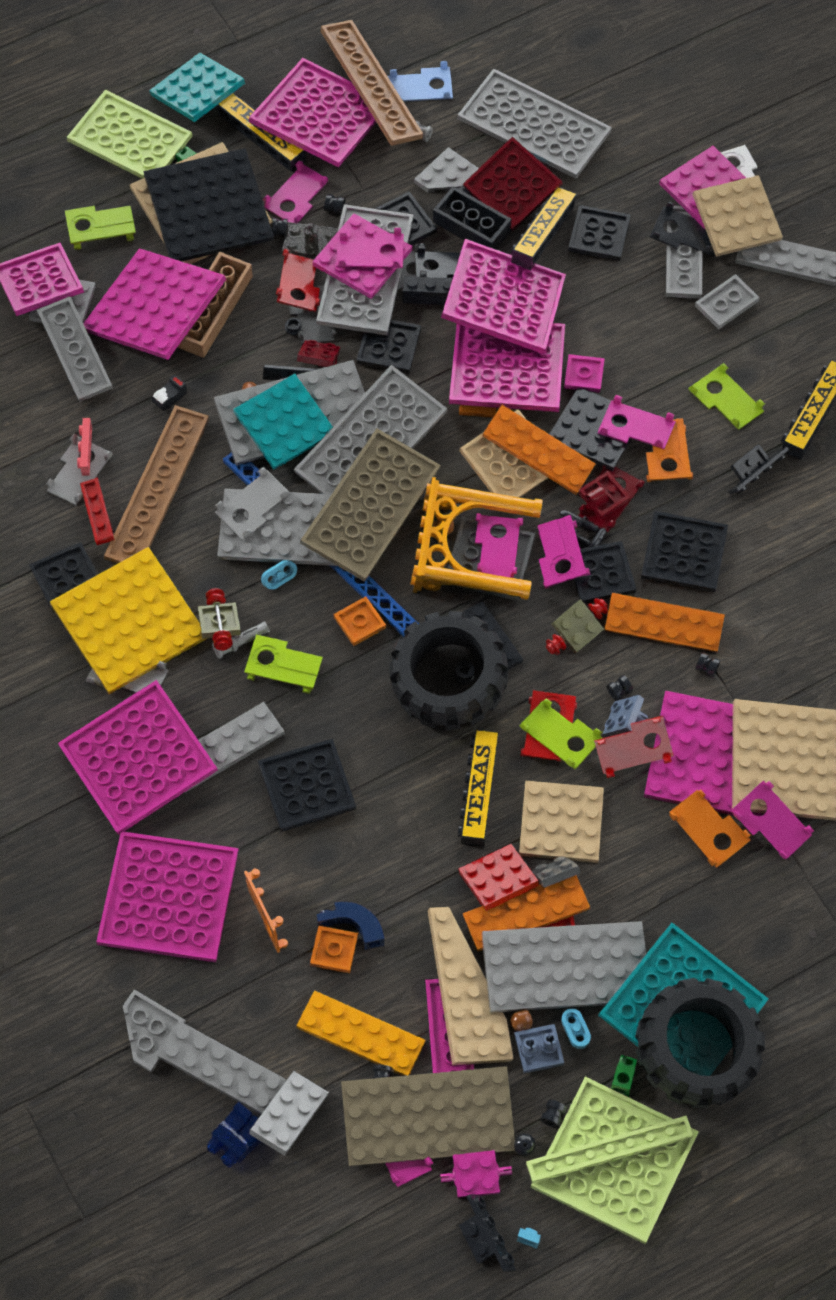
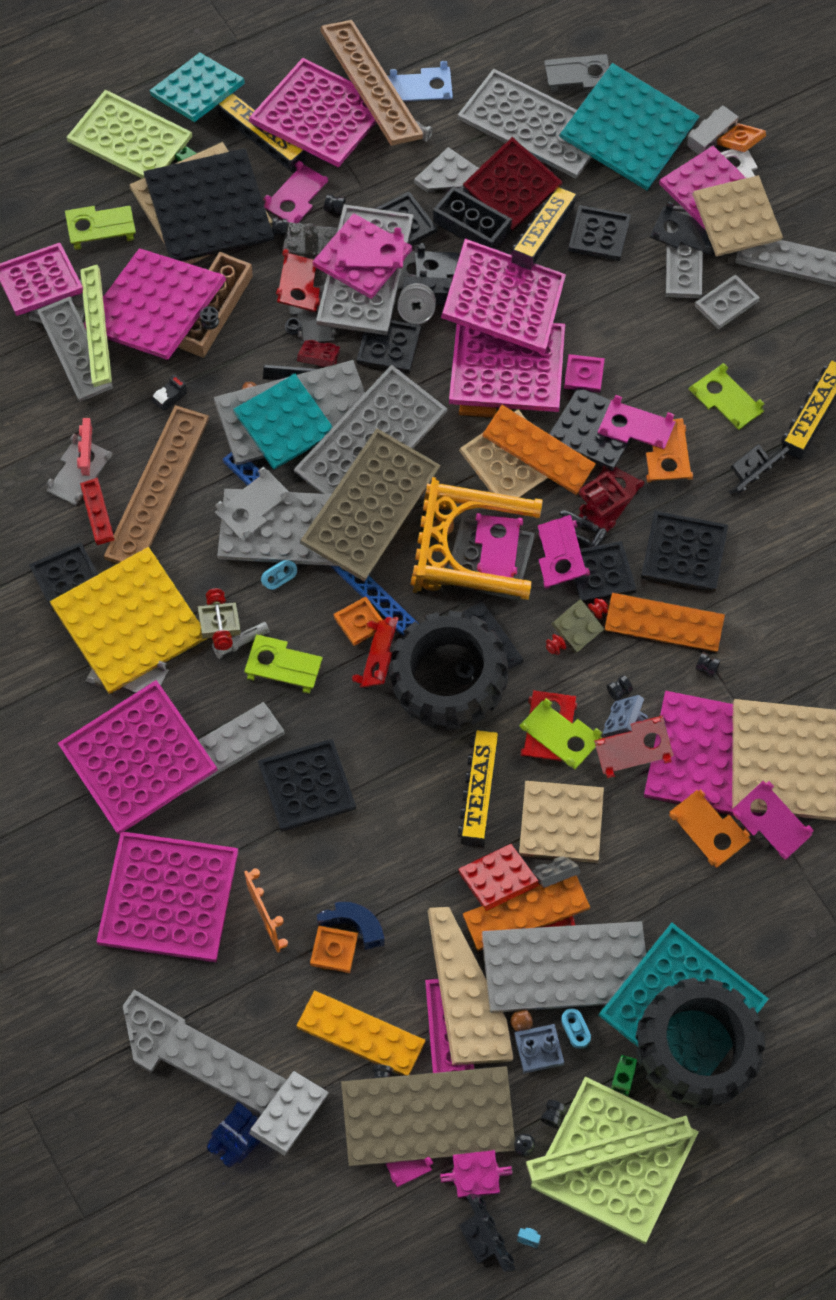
none -> yellowish green plate [81,265,112,387]
none -> black wheel [200,306,219,330]
none -> red piece [352,617,398,688]
none -> light grey wheel [398,283,436,324]
none -> piece [544,54,609,92]
none -> teal plate [559,63,700,191]
none -> light grey brick [687,105,738,154]
none -> orange plate [717,123,766,152]

